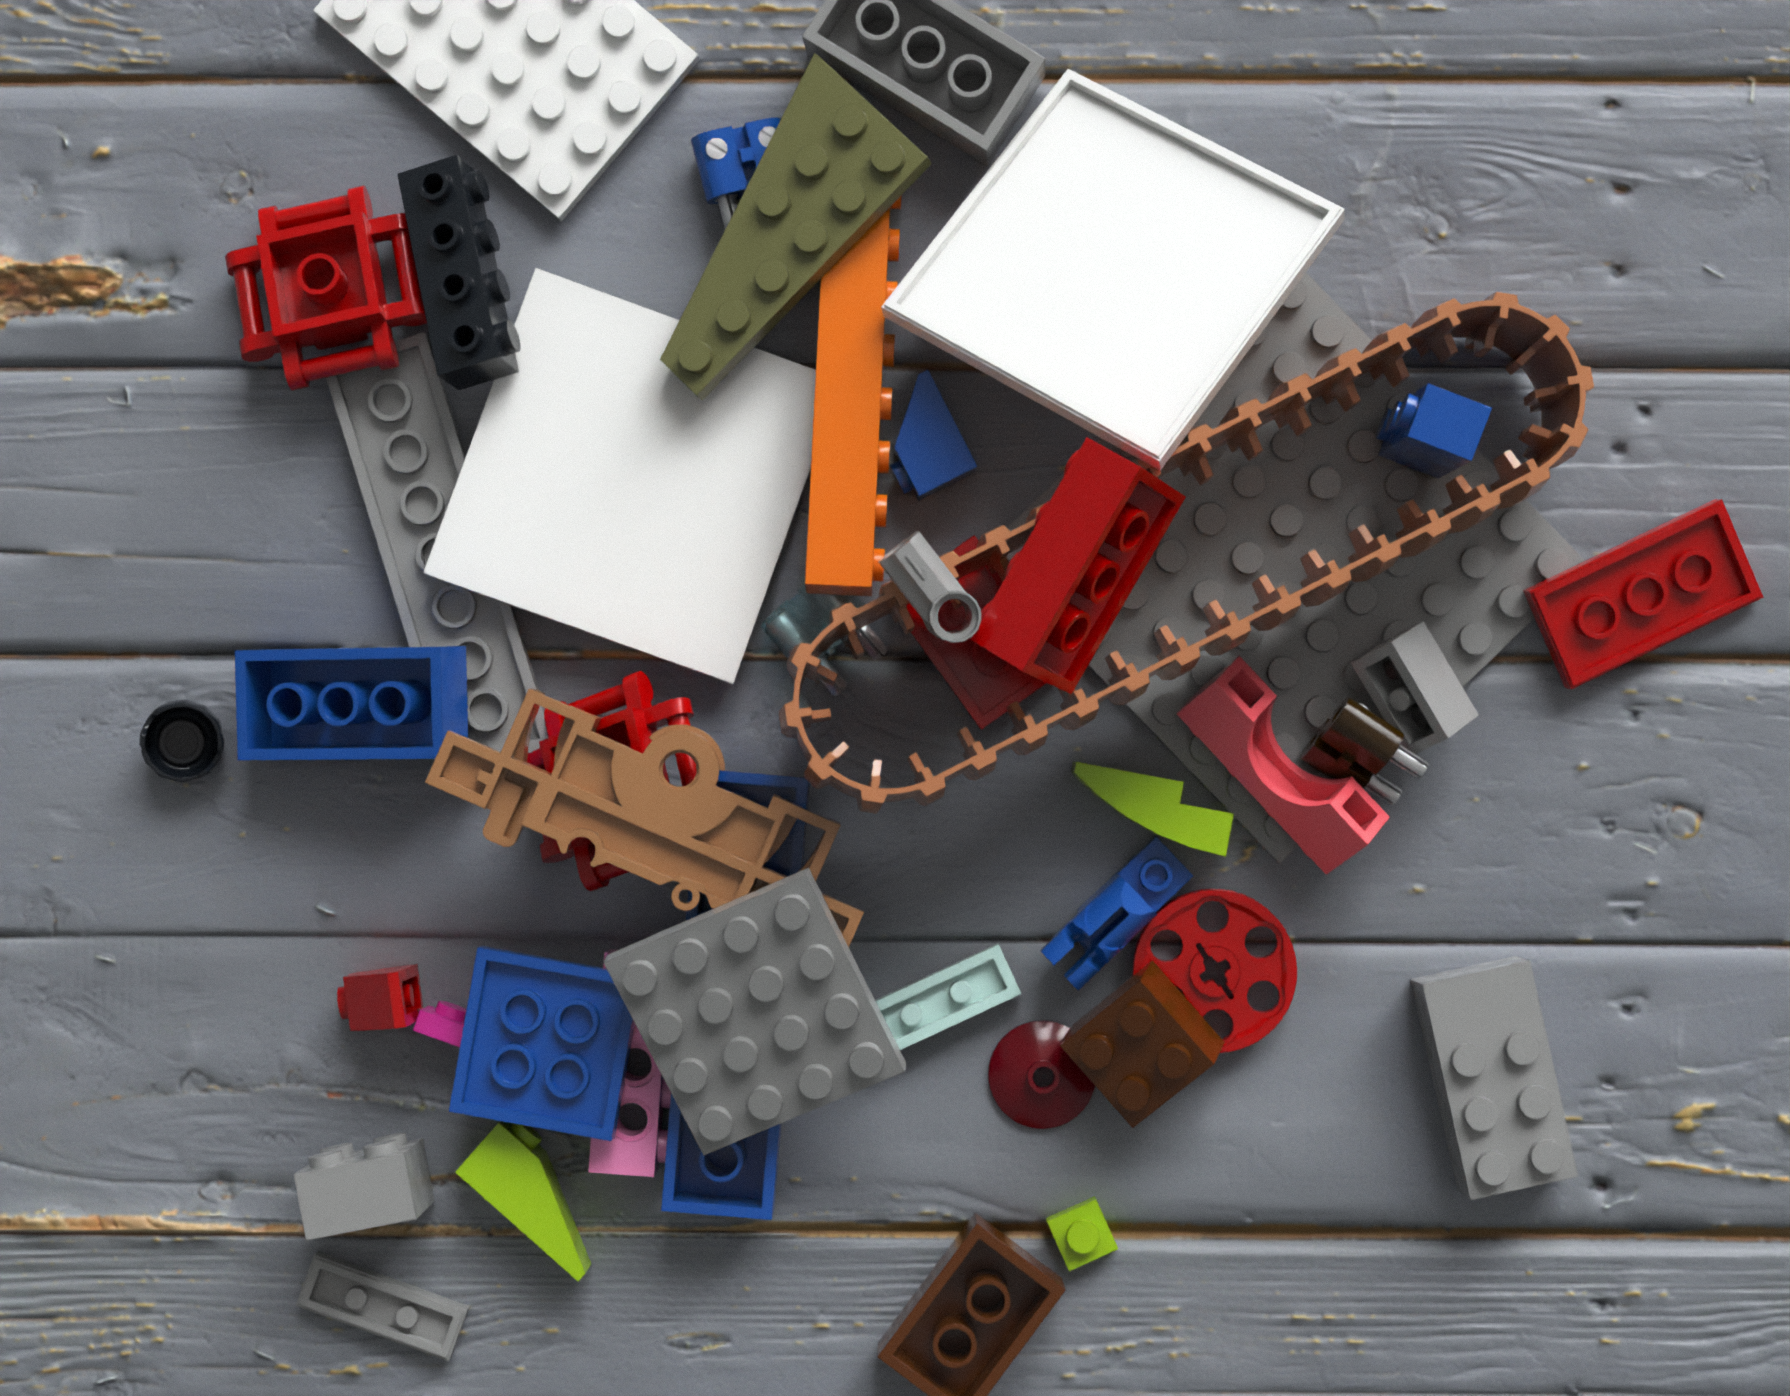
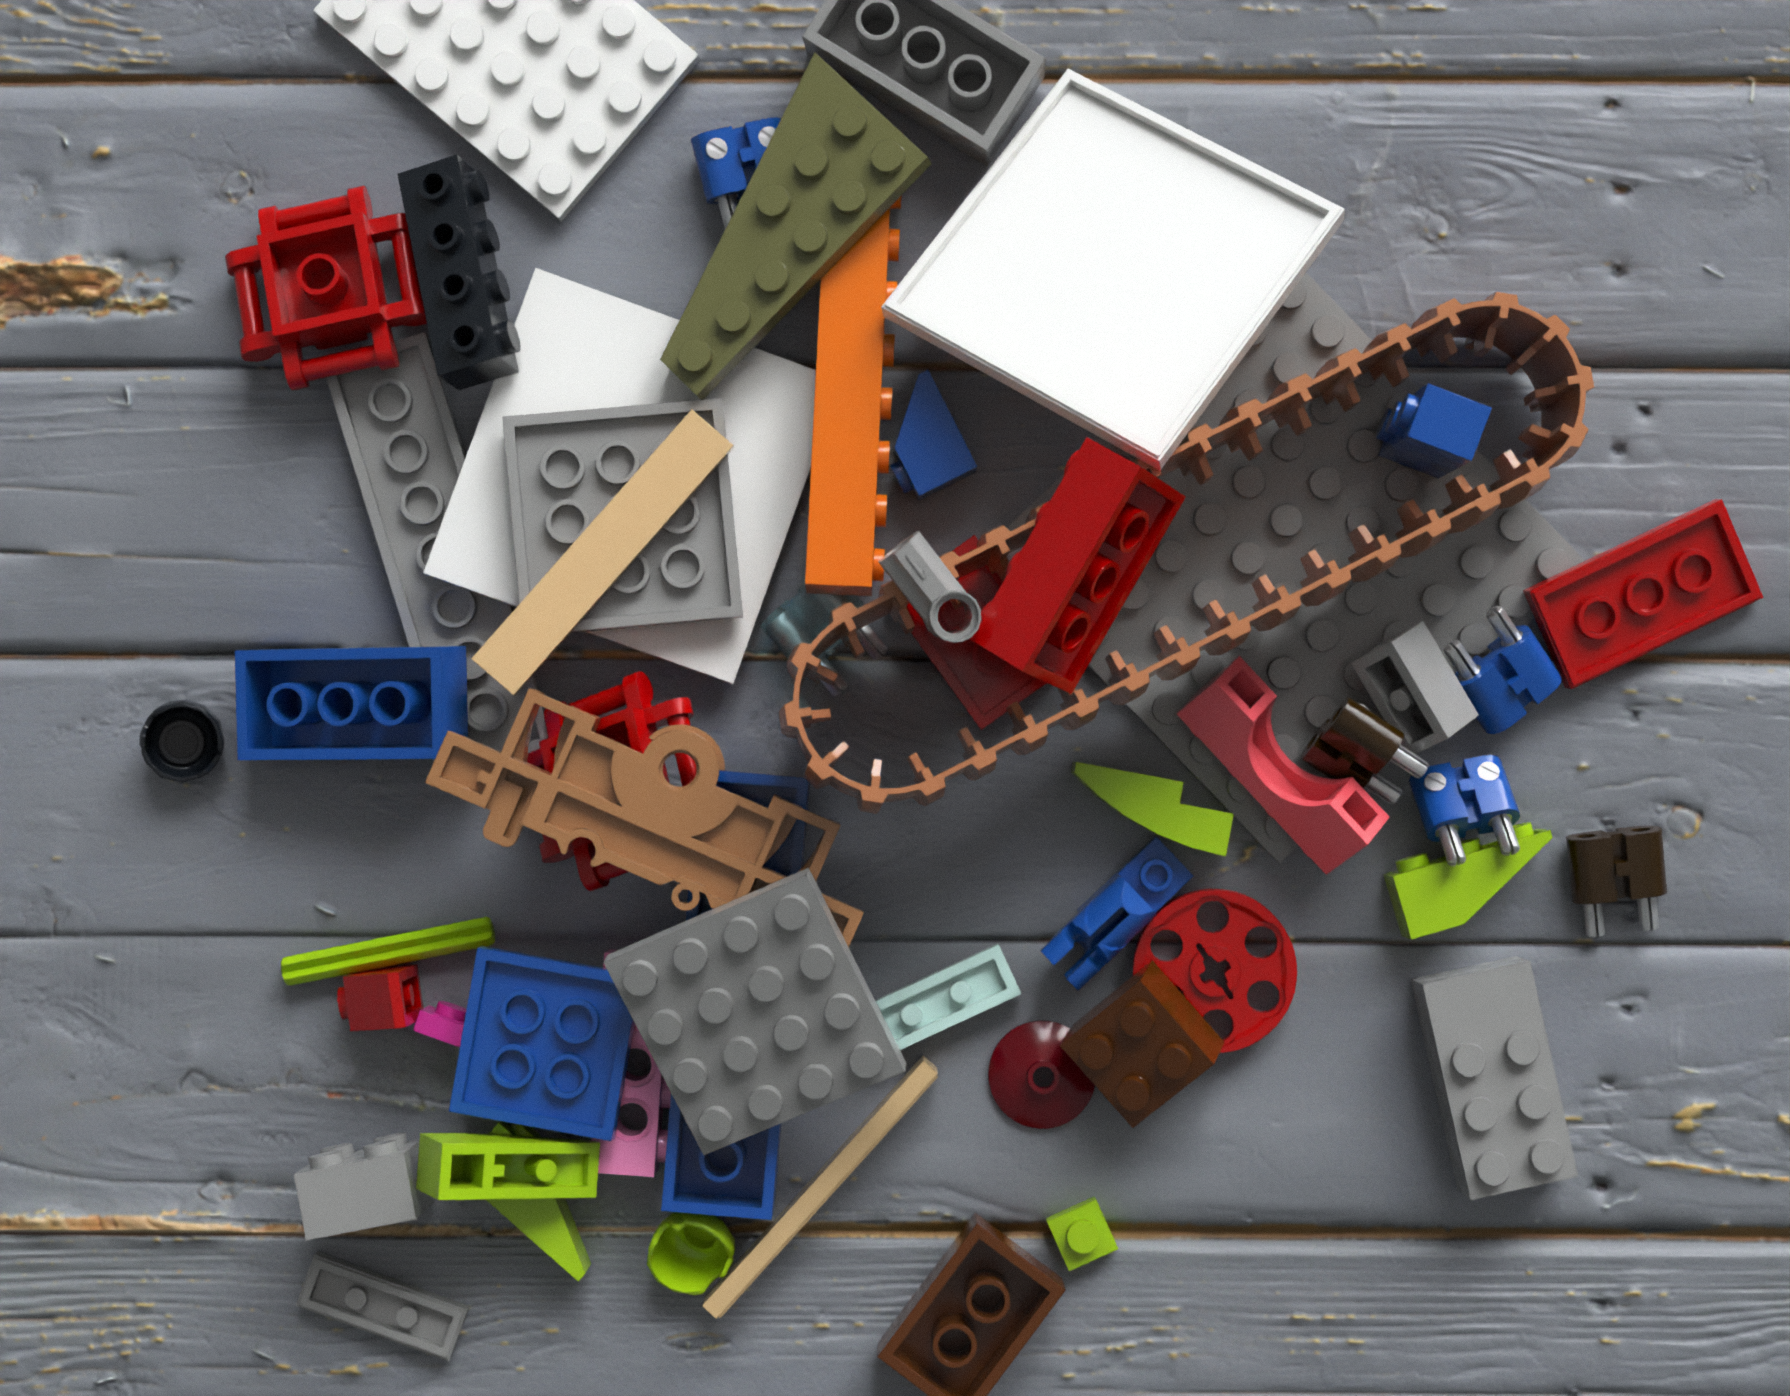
none -> lime axle [281,917,495,986]
none -> lime slope [416,1133,600,1200]
none -> tan tile [471,409,734,696]
none -> light grey plate [502,398,743,633]
none -> lime hair [647,1212,736,1296]
none -> tan tile [702,1055,938,1319]
none -> lime slope [1383,822,1553,940]
none -> blue piece [1409,755,1520,867]
none -> blue piece [1444,606,1562,734]
none -> dark brown piece [1566,826,1667,938]

